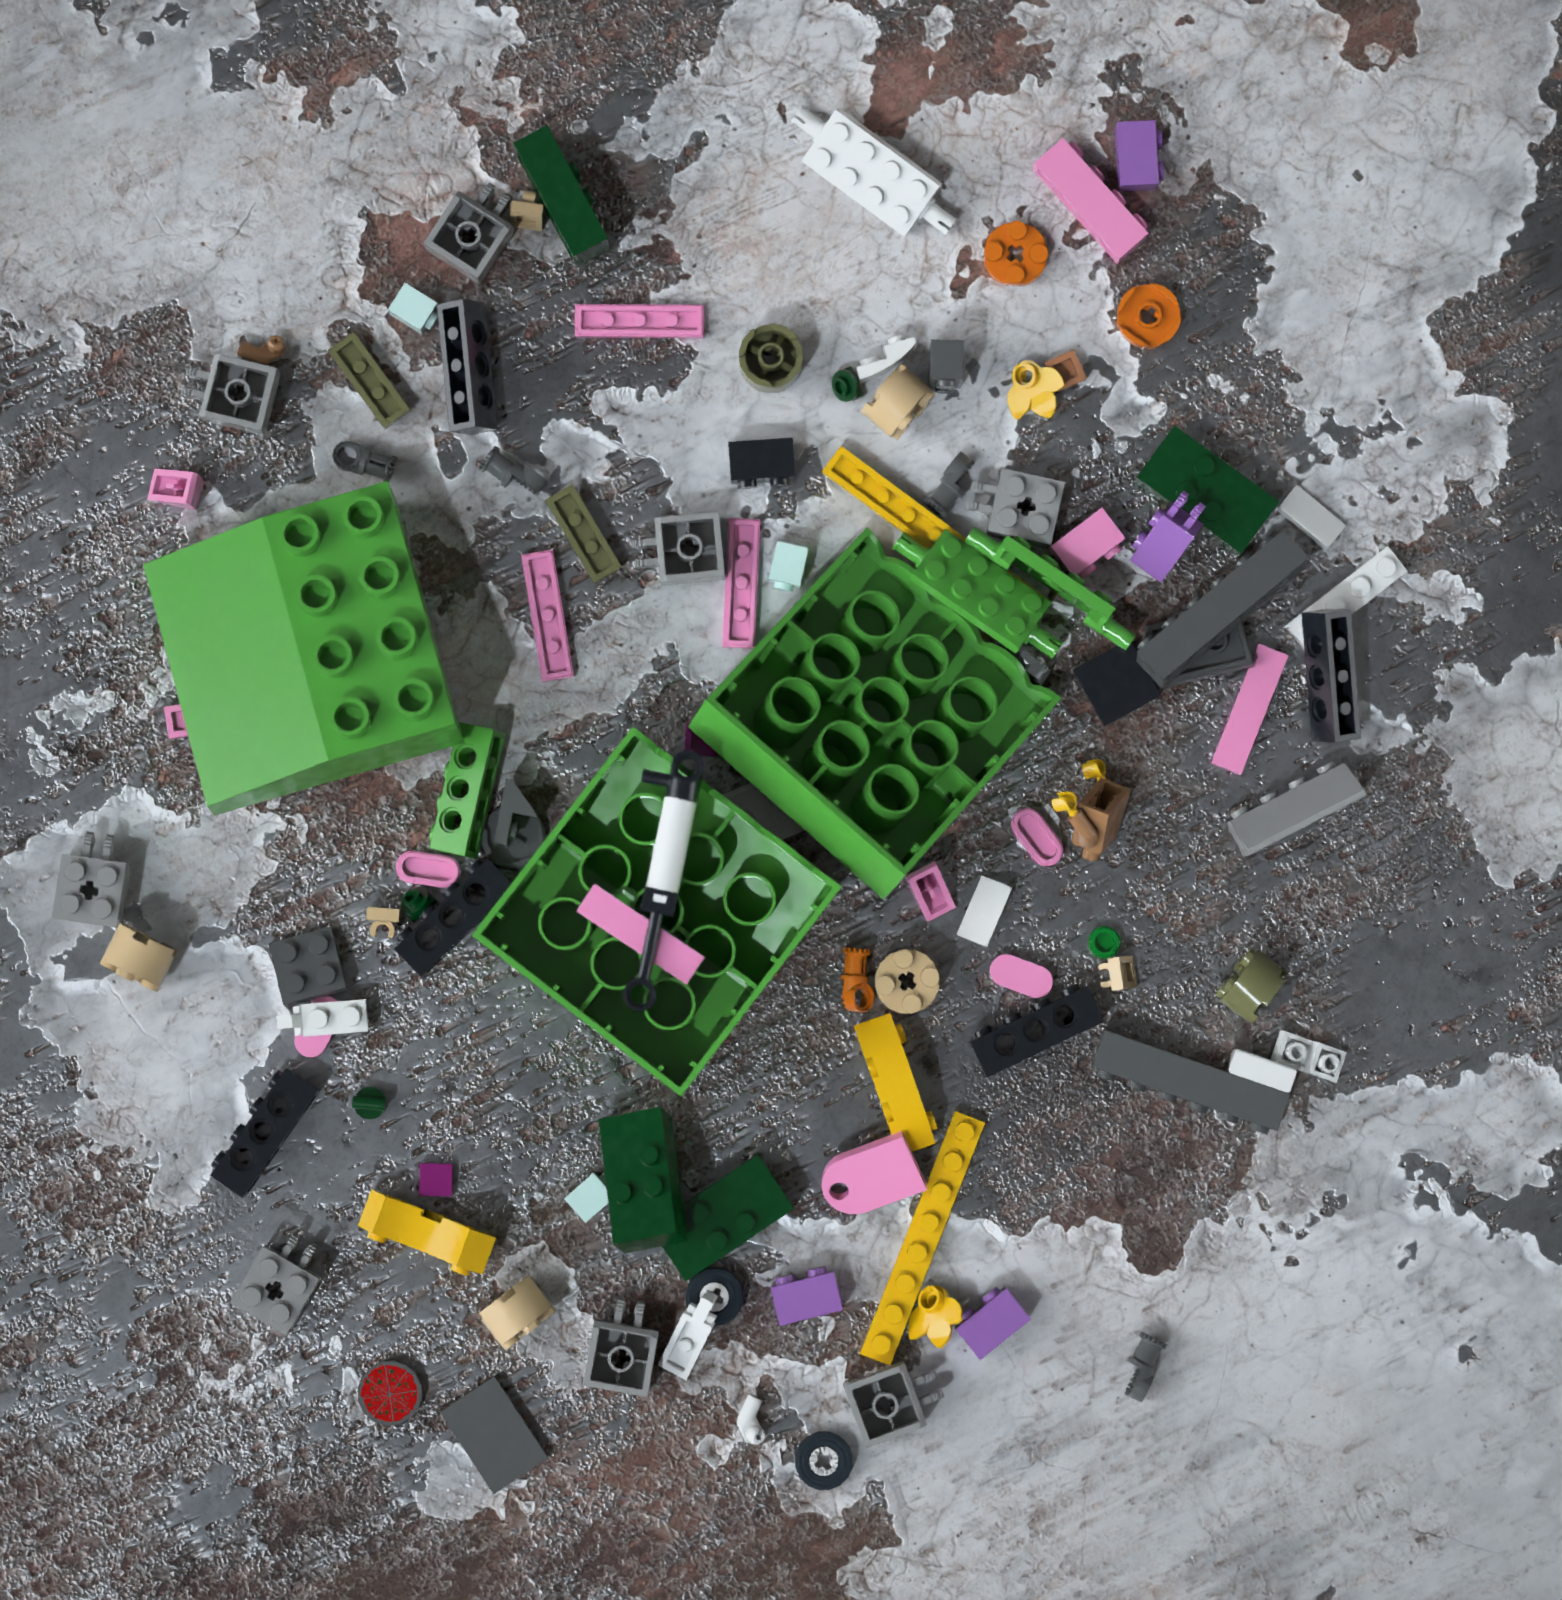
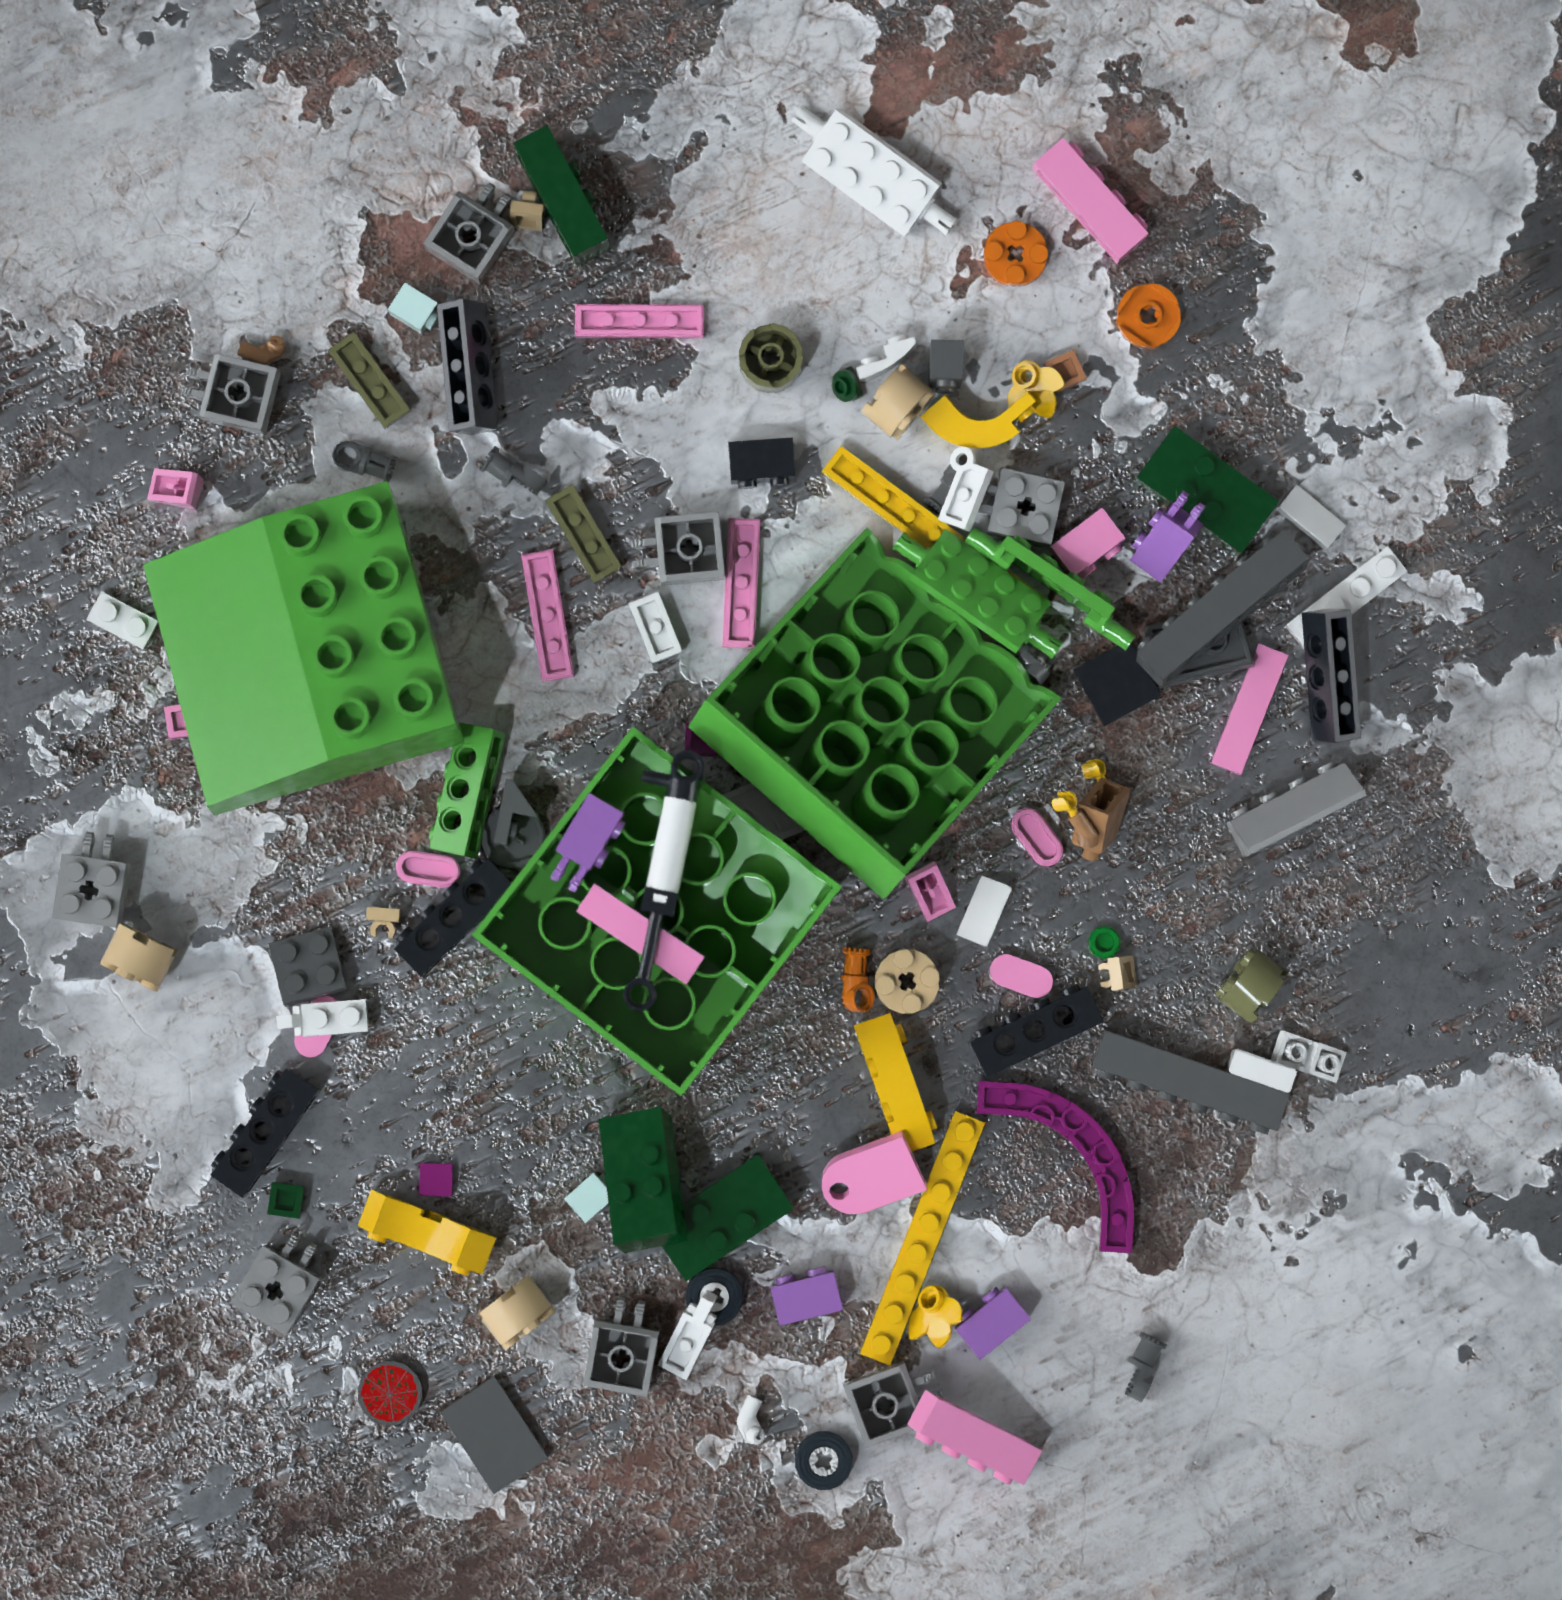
dark green plate [352,1087,386,1119] -> none
dark green plate [401,887,438,923] -> none
light aqua brick [768,541,809,592] -> none
medium lavender brick [1114,120,1164,192] -> none
none -> white plate [86,591,159,650]
none -> dark green plate [267,1182,305,1219]
none -> medium lavender hinge [551,793,626,892]
none -> white plate [628,592,683,664]
none -> bright pink brick [907,1390,1042,1485]
none -> yellow arch [920,391,1037,448]
none -> white hinge [938,447,994,532]
none -> magenta plate [976,1081,1134,1253]

